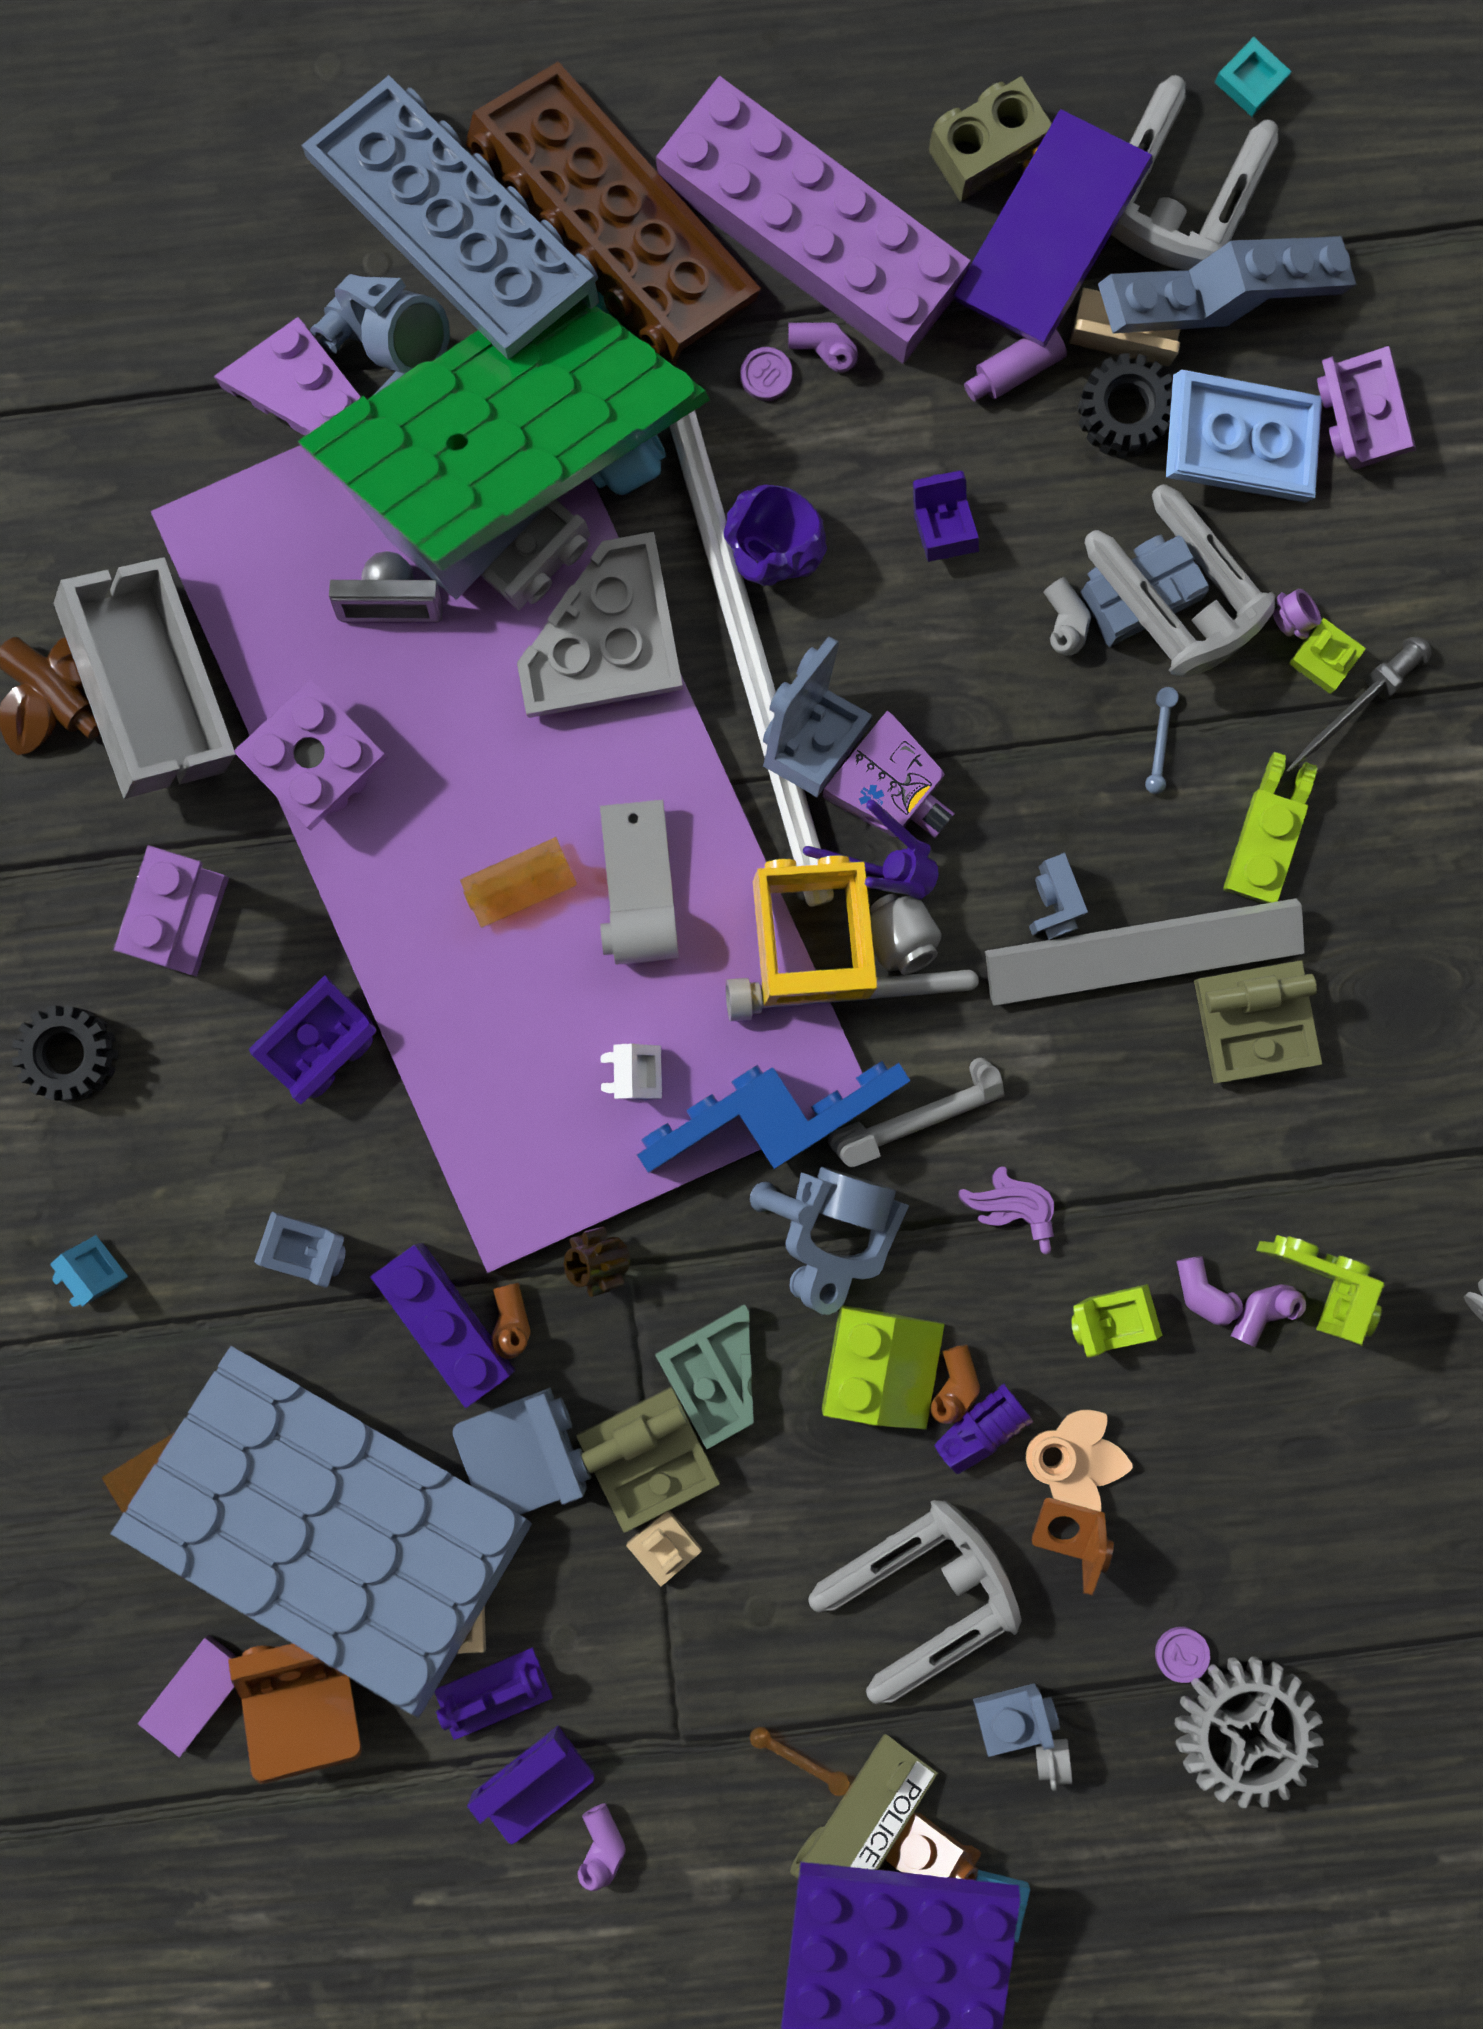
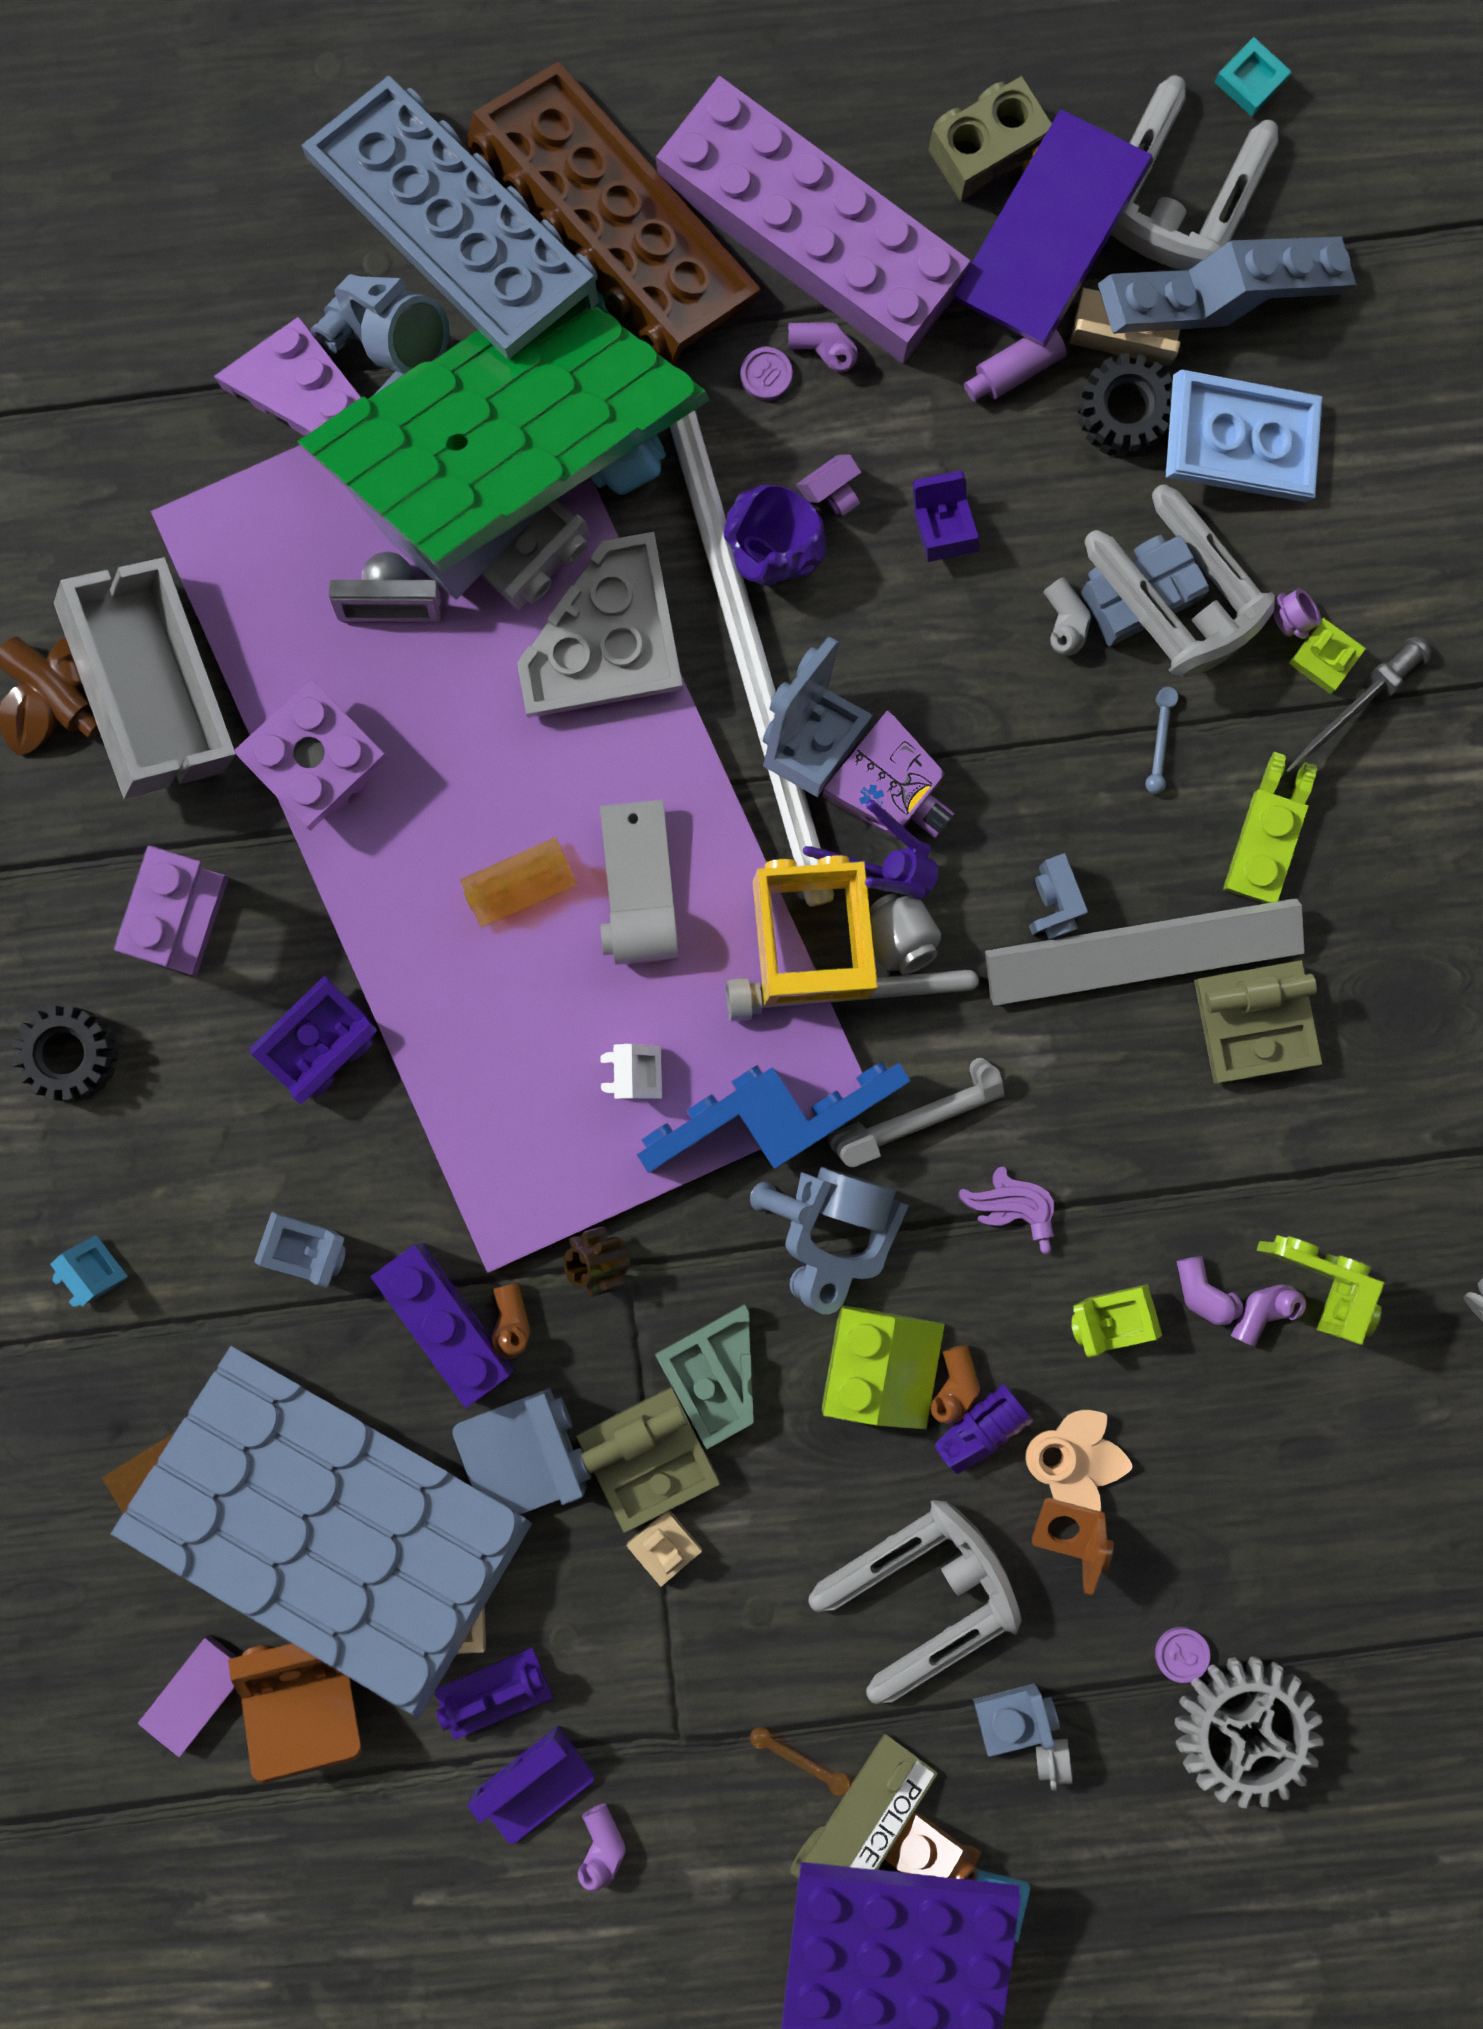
medium lavender bracket [1317,346,1416,470] -> none
none -> medium lavender tile [796,454,861,516]

